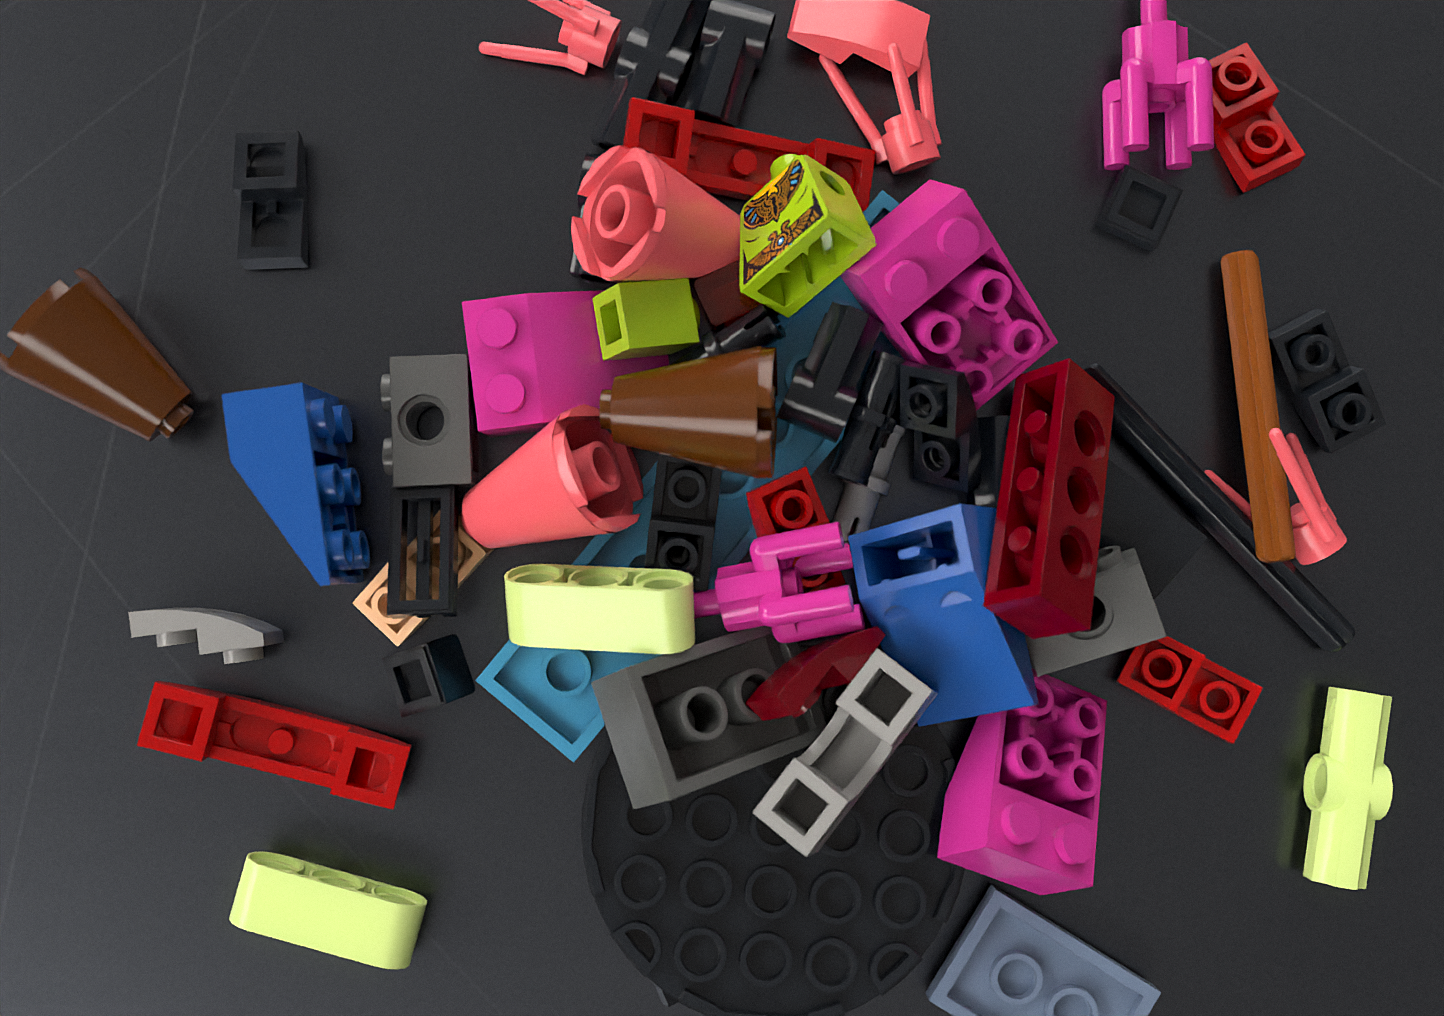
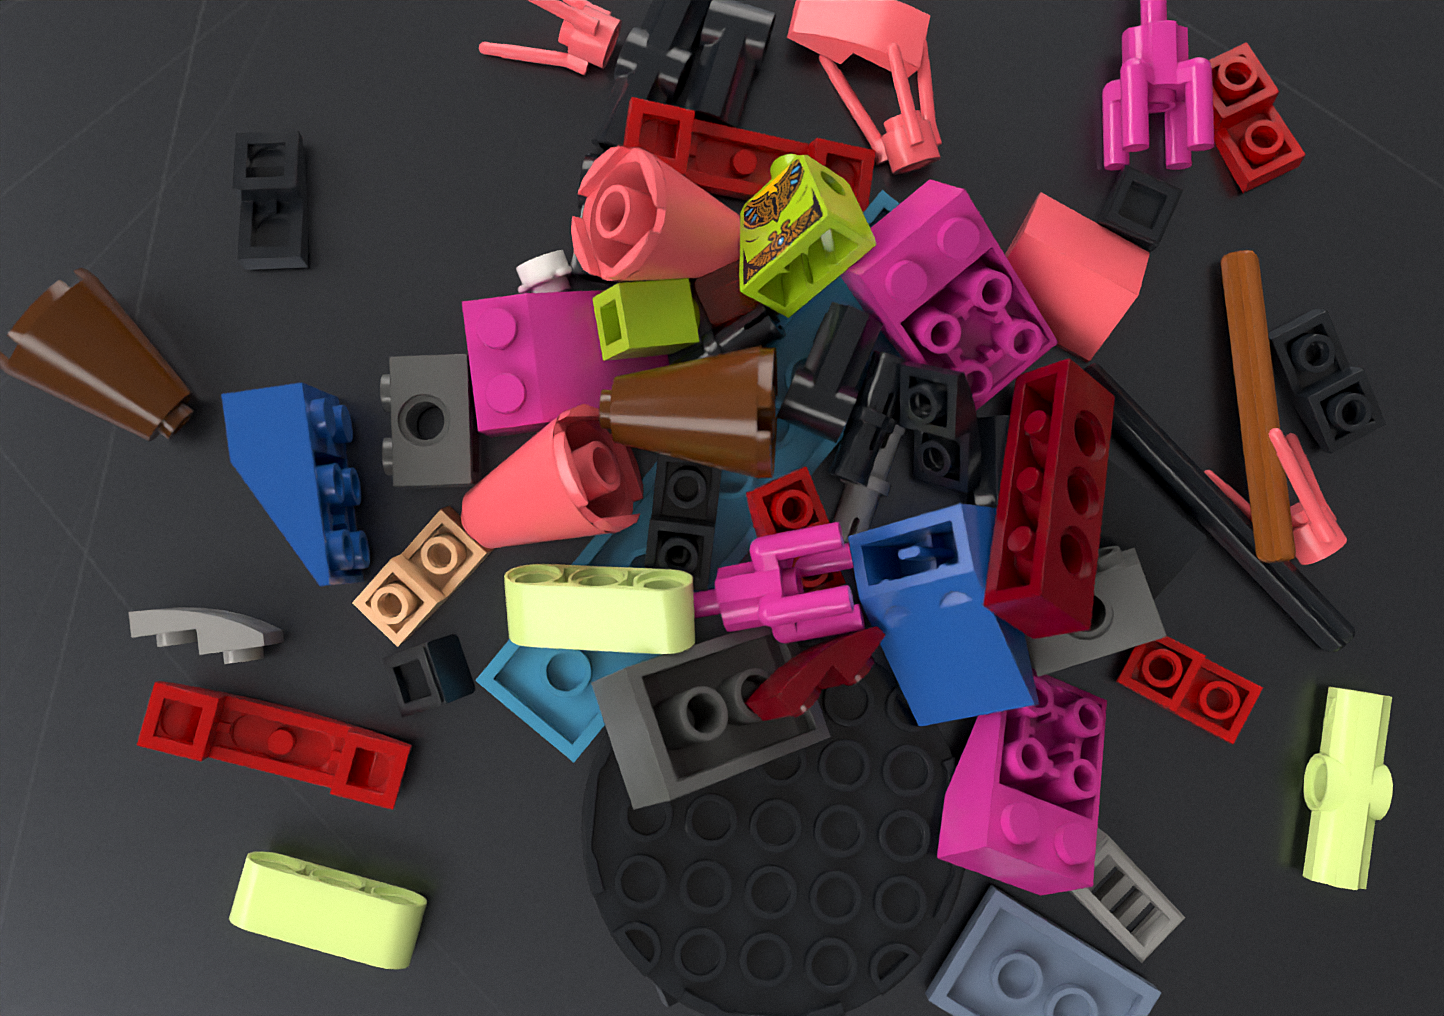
black tile [387,485,459,619] -> none
light grey arch [752,649,938,857] -> none
none -> white plate [516,250,572,294]
none -> coral slope [1005,192,1150,363]
none -> light grey slope [1069,828,1185,963]

